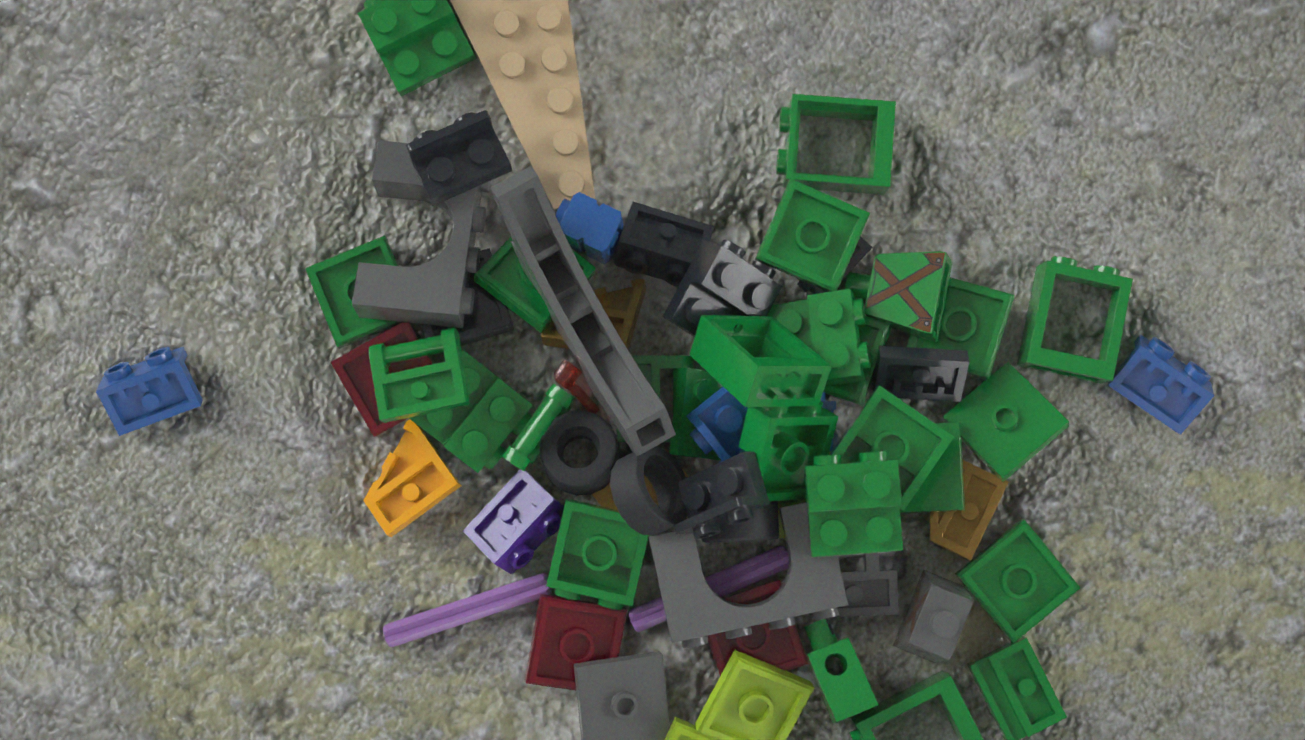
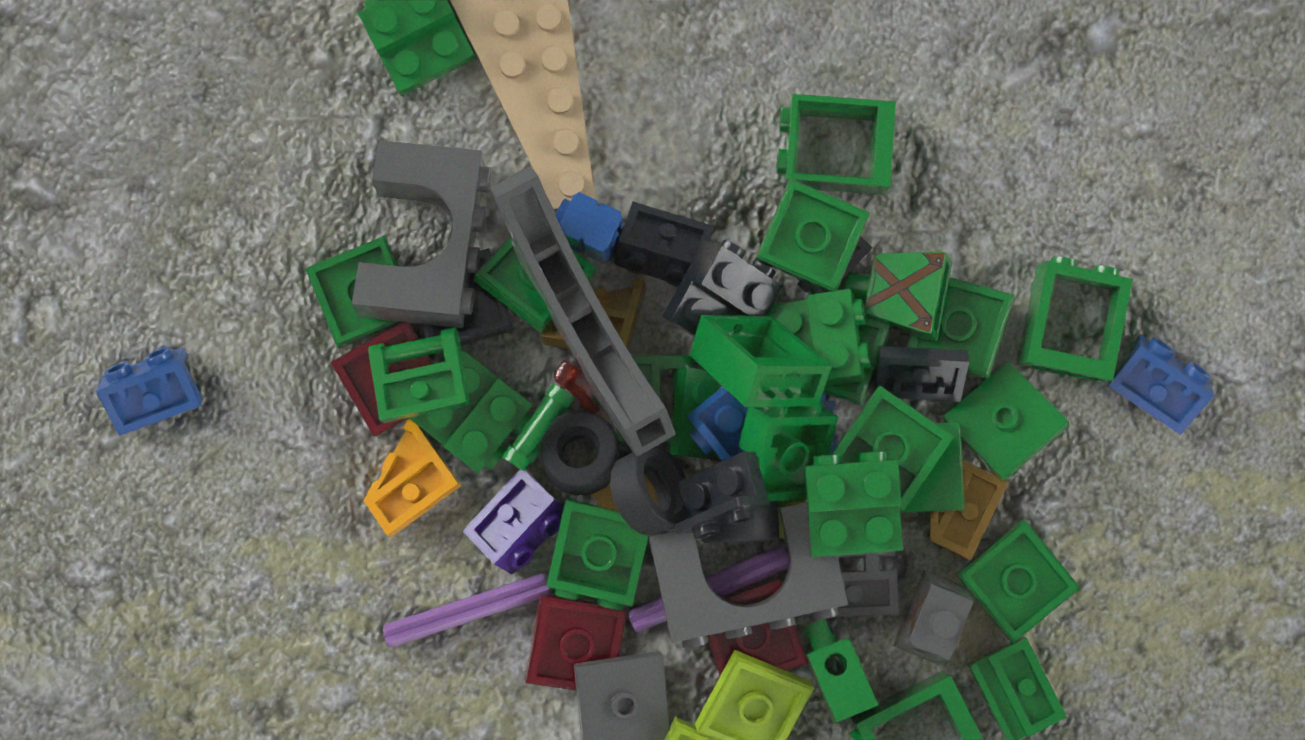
black bracket [406,110,512,206] -> none

